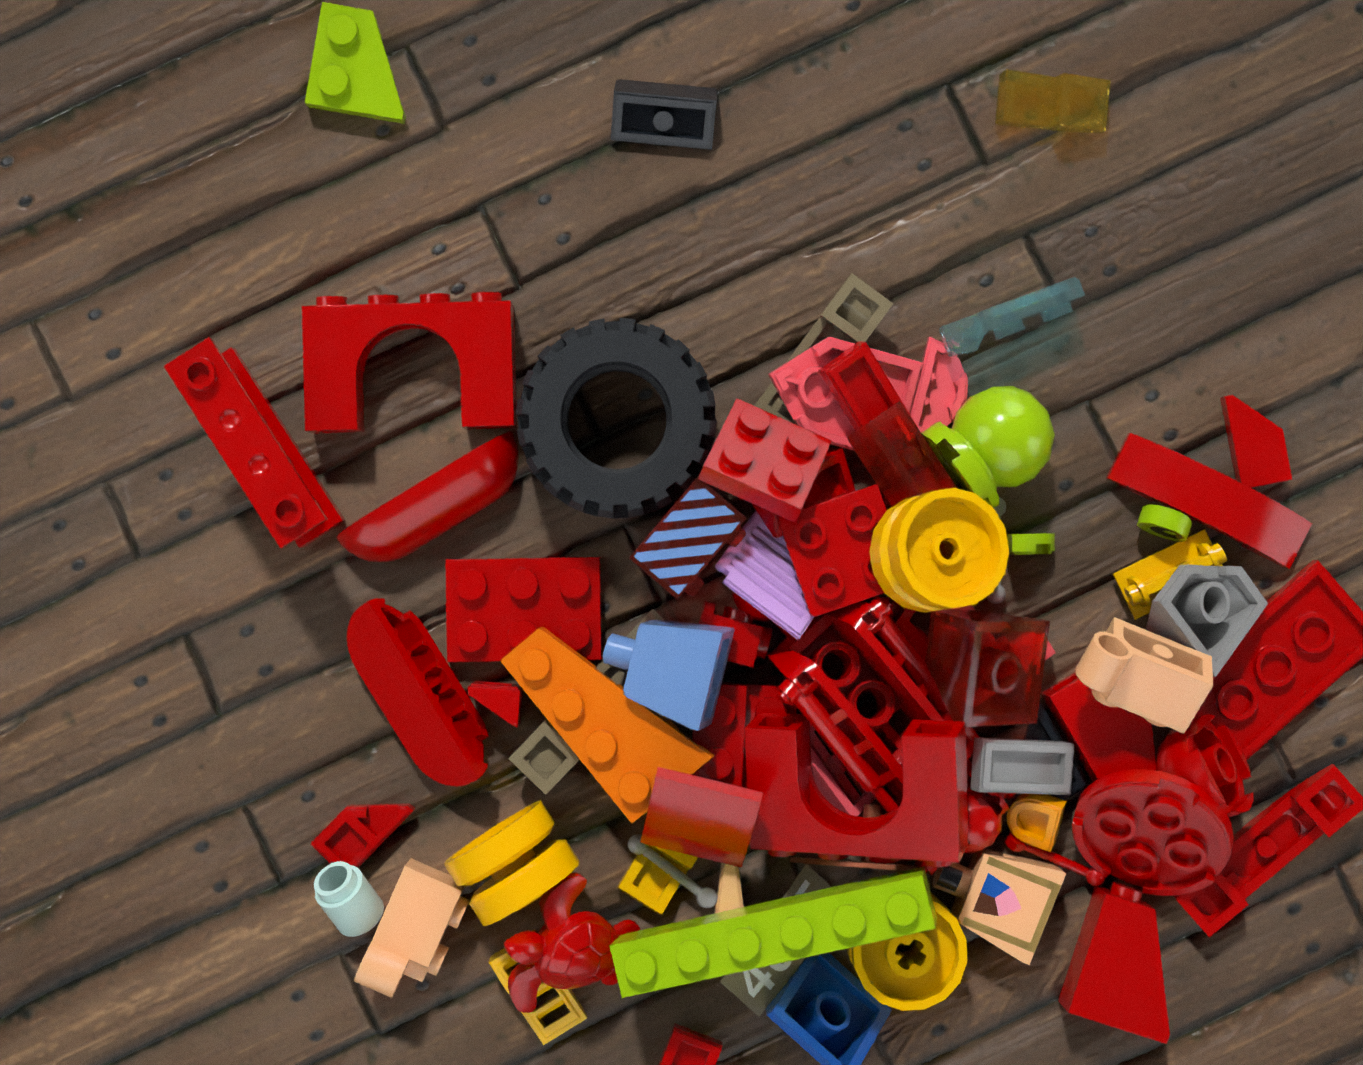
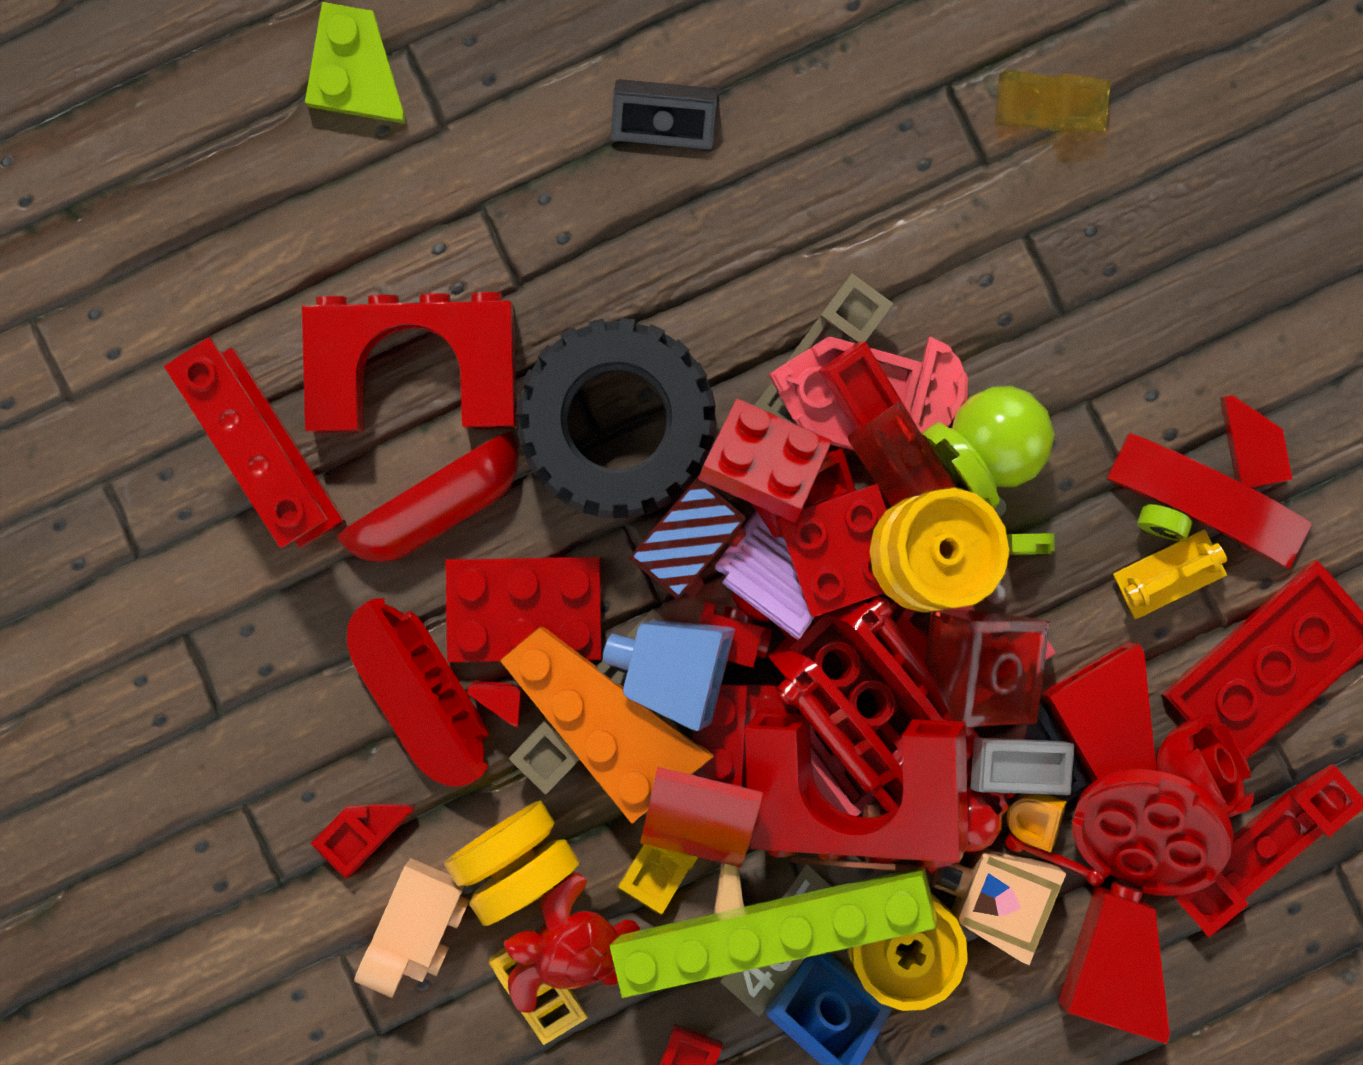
light aqua brick [314,861,384,937] -> none
light grey hinge [628,834,717,908] -> none
clear light blue hinge [939,277,1085,357] -> none
light nougat hinge [1075,617,1213,733] -> none
light grey slope [1146,565,1268,677] -> none

